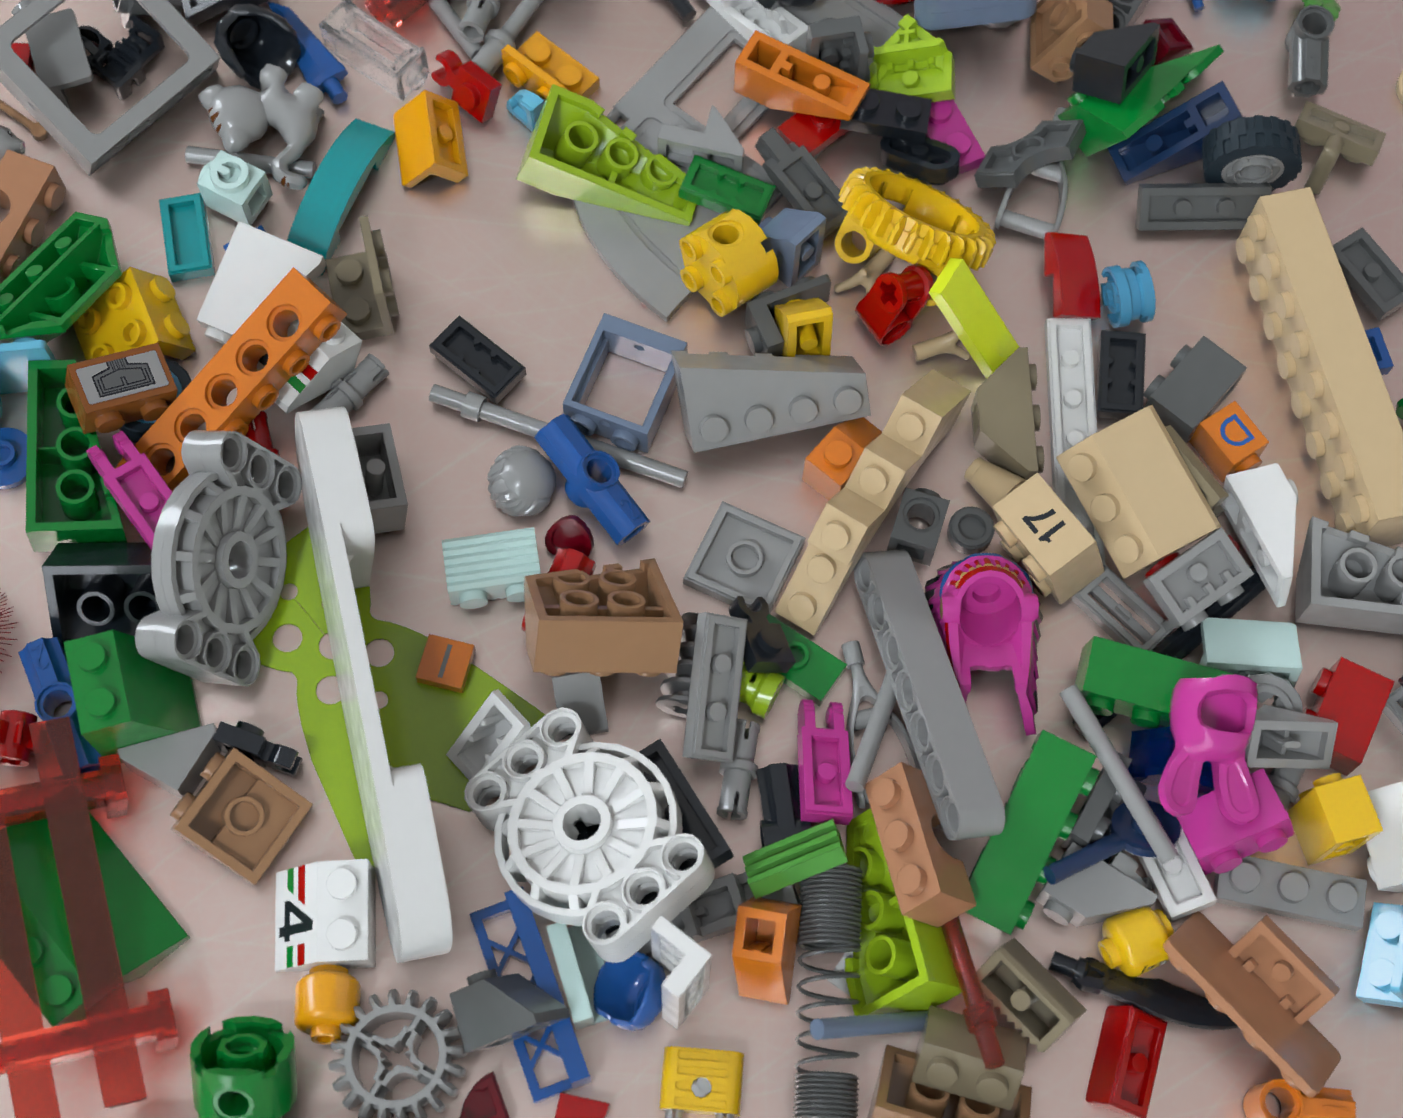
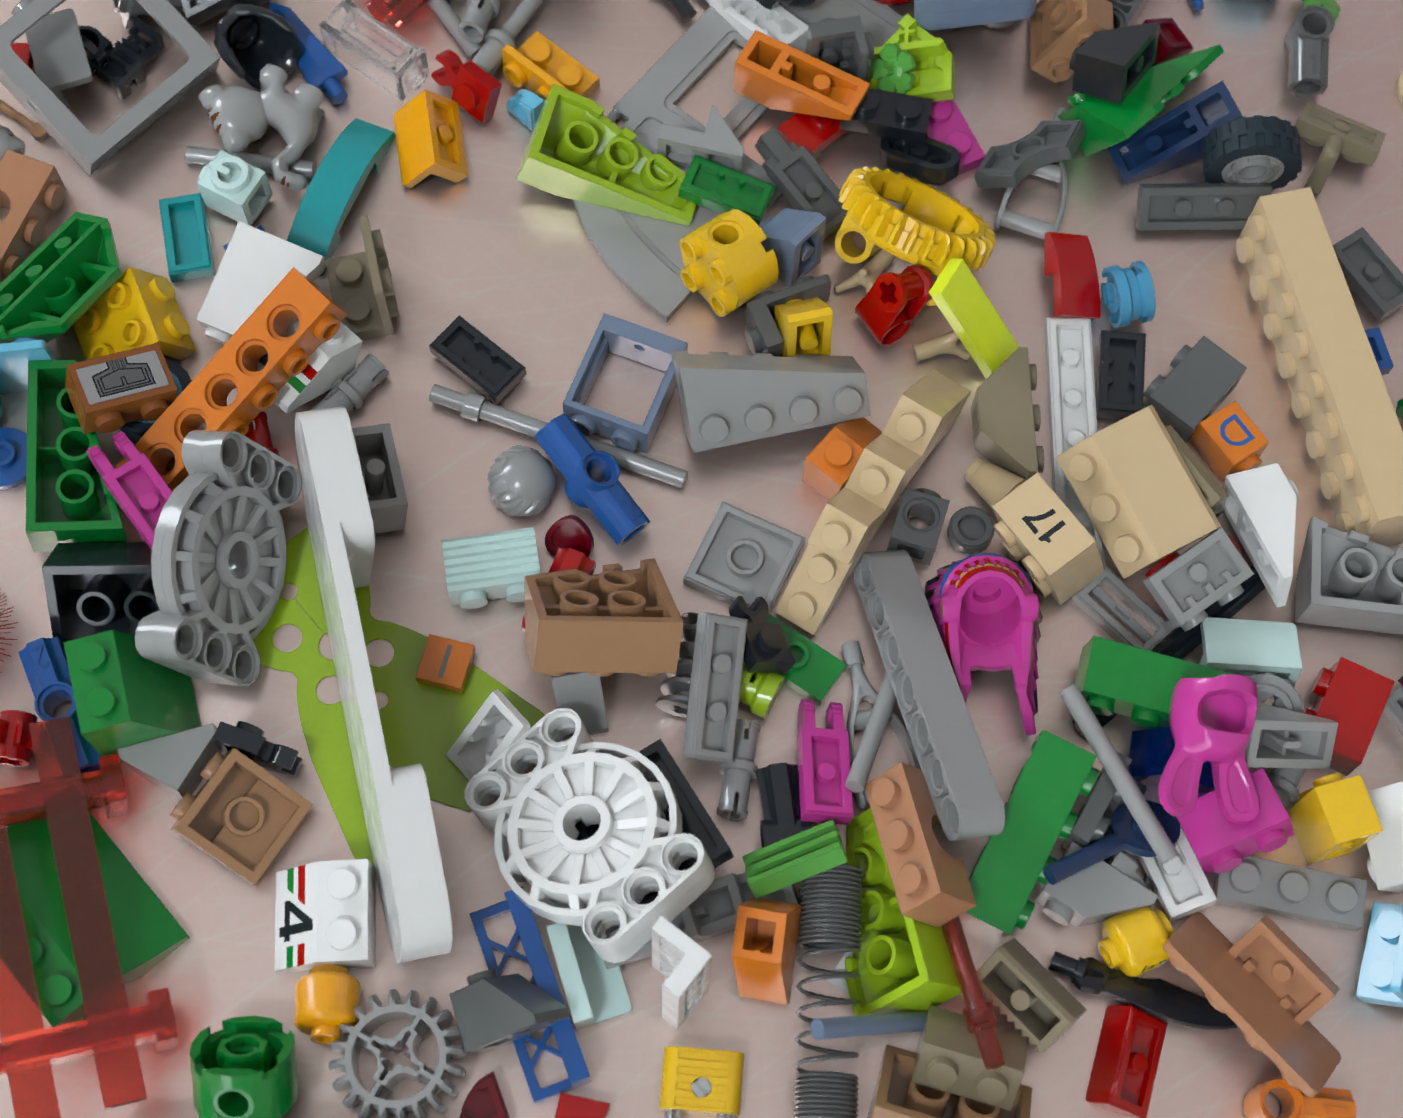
blue hair [593,951,667,1031] -> none
none -> bright green plant [869,43,916,94]

